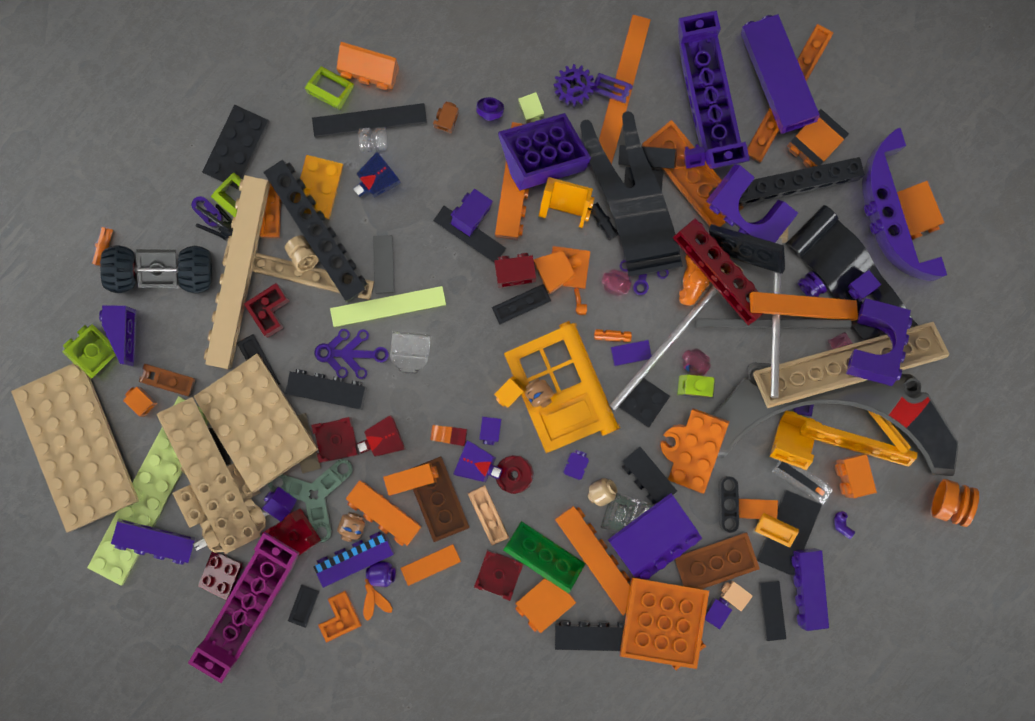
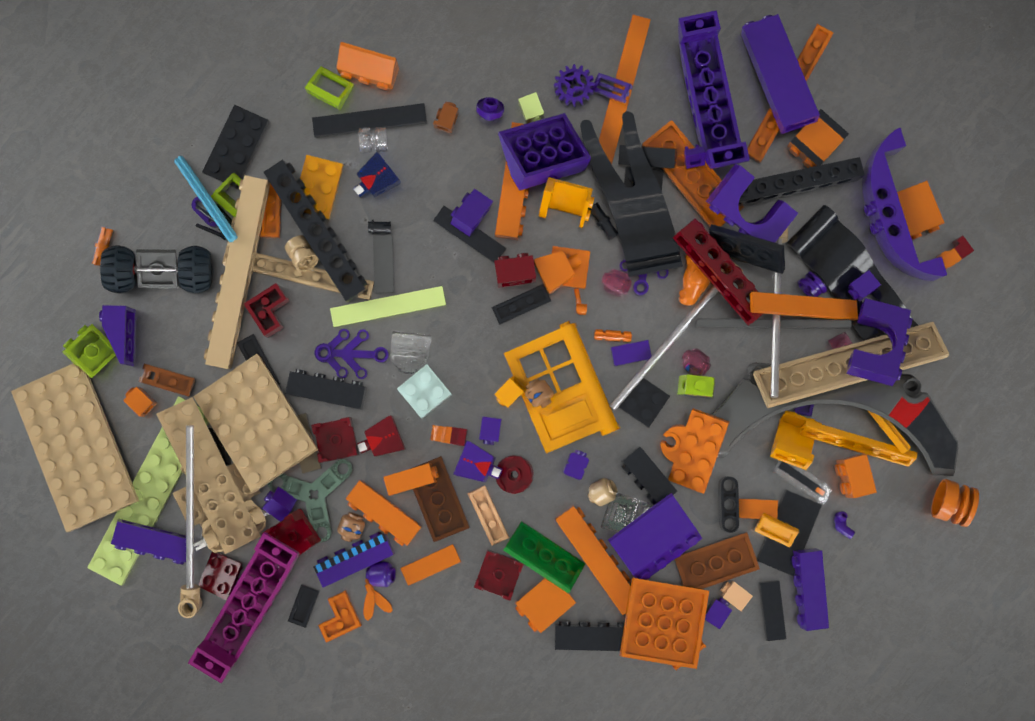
none -> medium azure axle [174,156,238,242]
none -> flat silver piece [178,425,203,618]
none -> black pin [368,220,391,235]
none -> light aqua brick [397,364,452,419]
none -> leg [936,235,974,269]

